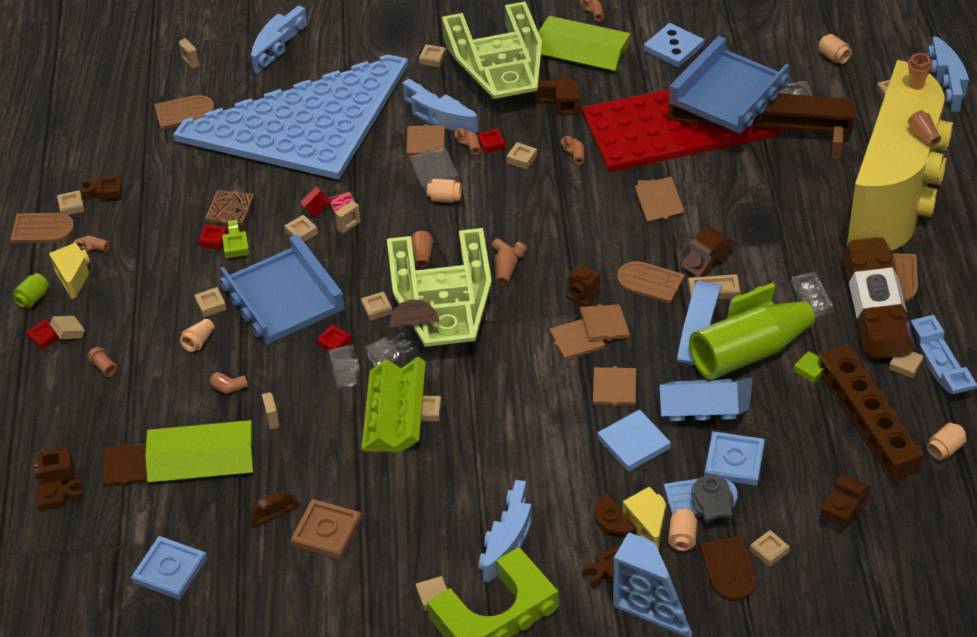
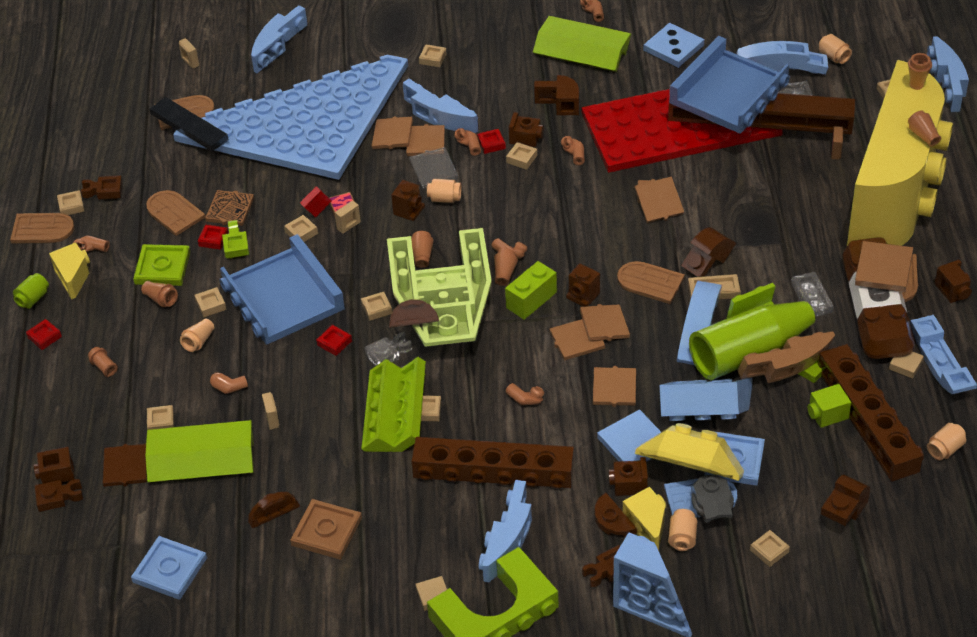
tan tile [50,316,85,339] -> none
clear brick [328,345,360,389] -> none
yellowish green wedge [442,1,542,99] -> none
reddish brown window [699,536,756,601] -> none
none -> lime tile [133,244,191,286]
none -> nougat cone [141,281,178,307]
none -> medium nougat window [146,190,206,236]
none -> tan tile [147,405,174,430]
none -> black tile [149,97,229,152]
none -> medium nougat piece [372,116,413,149]
none -> reddish brown brick [391,180,425,221]
none -> reddish brown brick [412,437,574,488]
none -> lime brick [505,261,557,320]
none -> nougat arm [506,383,544,405]
none -> reddish brown brick [509,112,544,147]
none -> reddish brown brick [608,457,648,496]
none -> light yellow wedge [635,423,744,481]
none -> light blue slope [737,41,828,75]
none -> medium nougat slope [737,331,835,383]
none -> lime brick [807,384,851,428]
none -> medium nougat tile [855,241,913,292]
none -> reddish brown brick [935,259,972,303]

